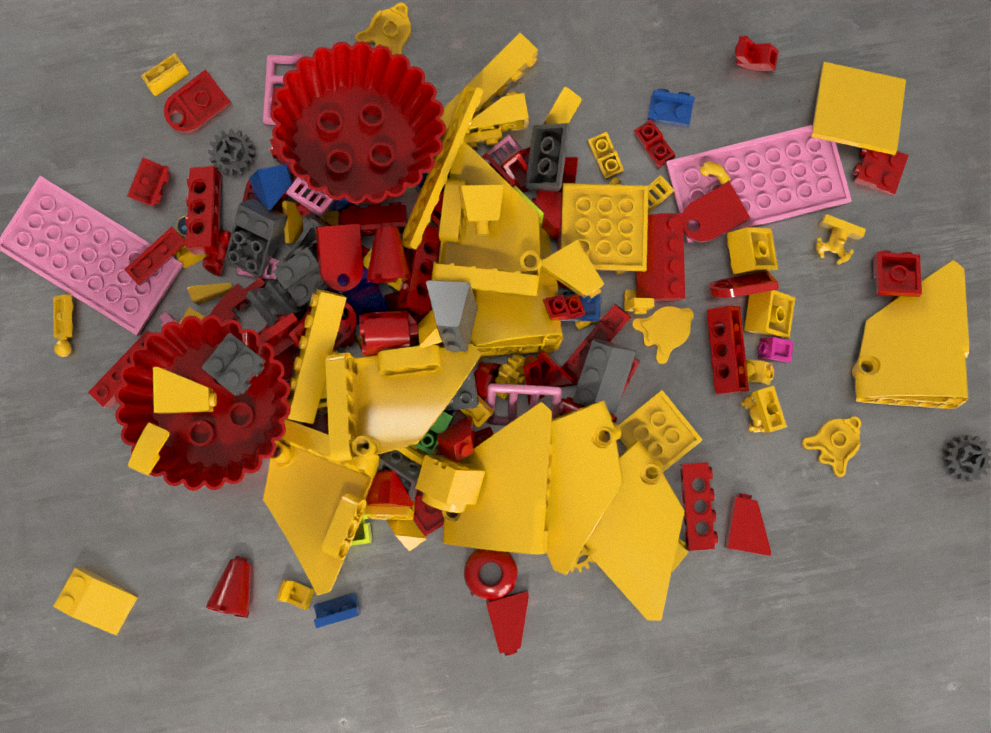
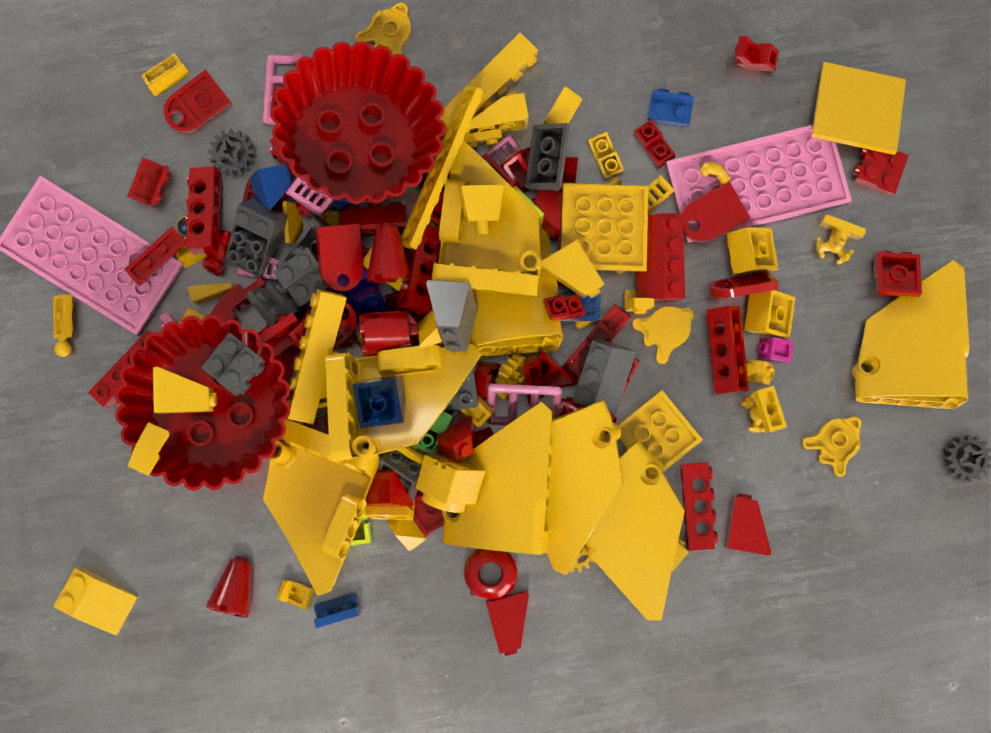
none -> slope [353,375,406,428]

